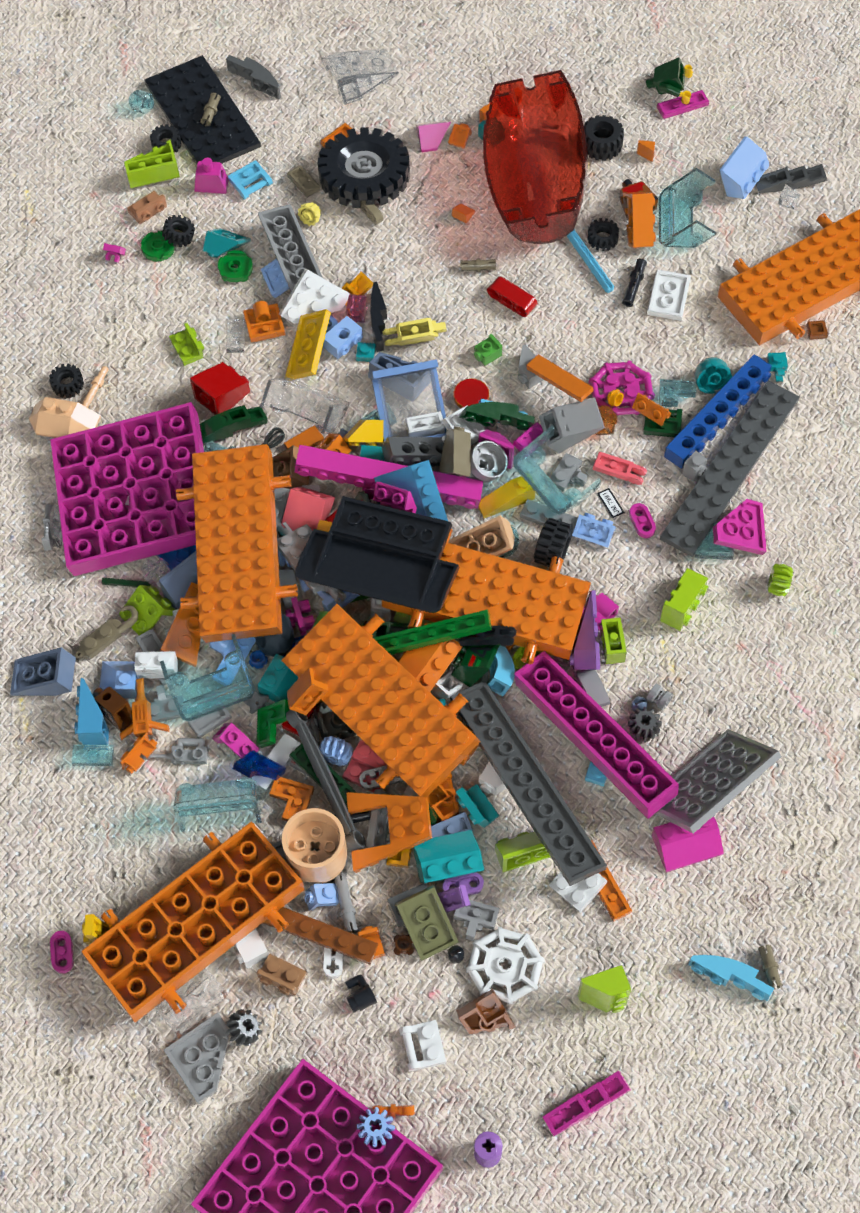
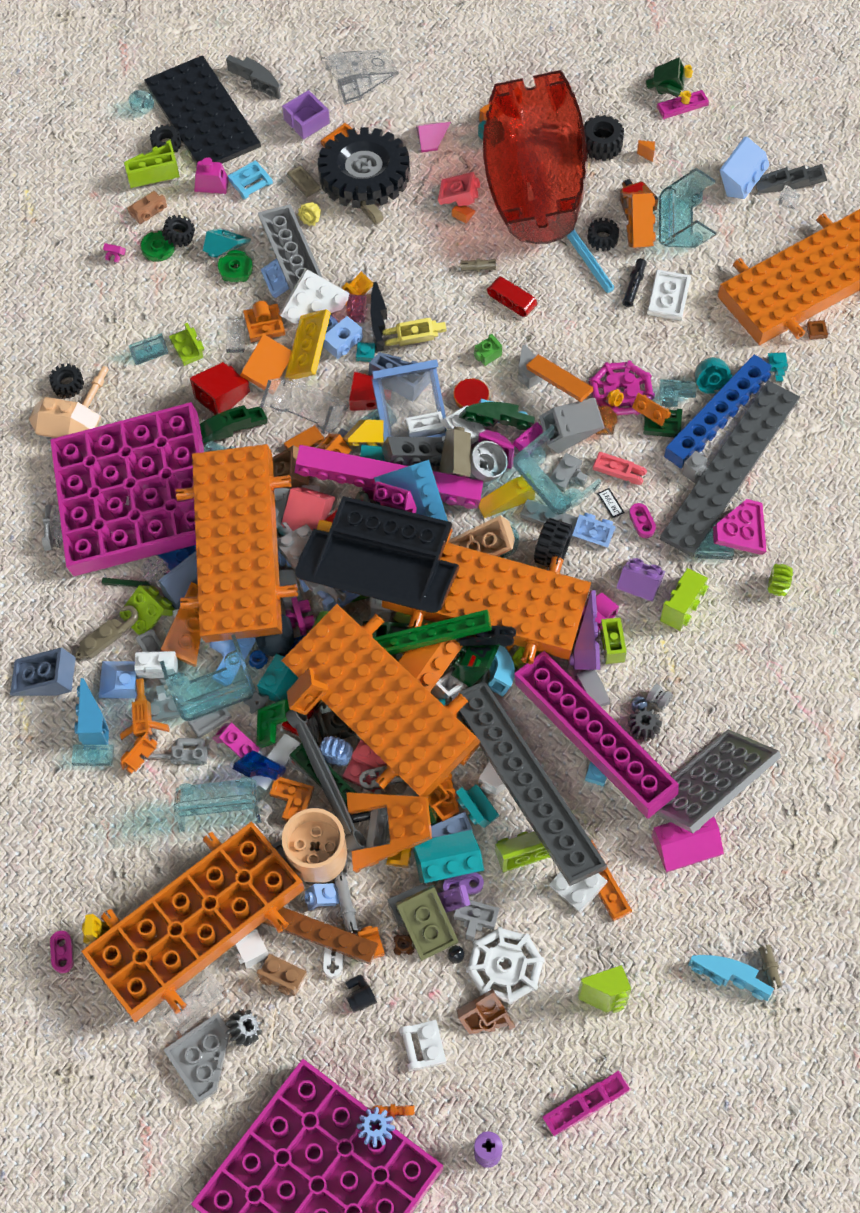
reddish brown torso [92,687,133,732] -> none
dark tan pin [201,93,221,126] -> none
pearl dark grey piece [261,427,285,448] -> none
orange bracket [448,123,472,149] -> none
none -> clear light blue slope [129,333,168,365]
none -> orange tile [240,334,291,394]
none -> medium lavender piece [282,90,330,140]
none -> red torso [349,372,392,411]
none -> coral plate [438,172,480,207]
none -> medium lavender slope [616,558,666,601]

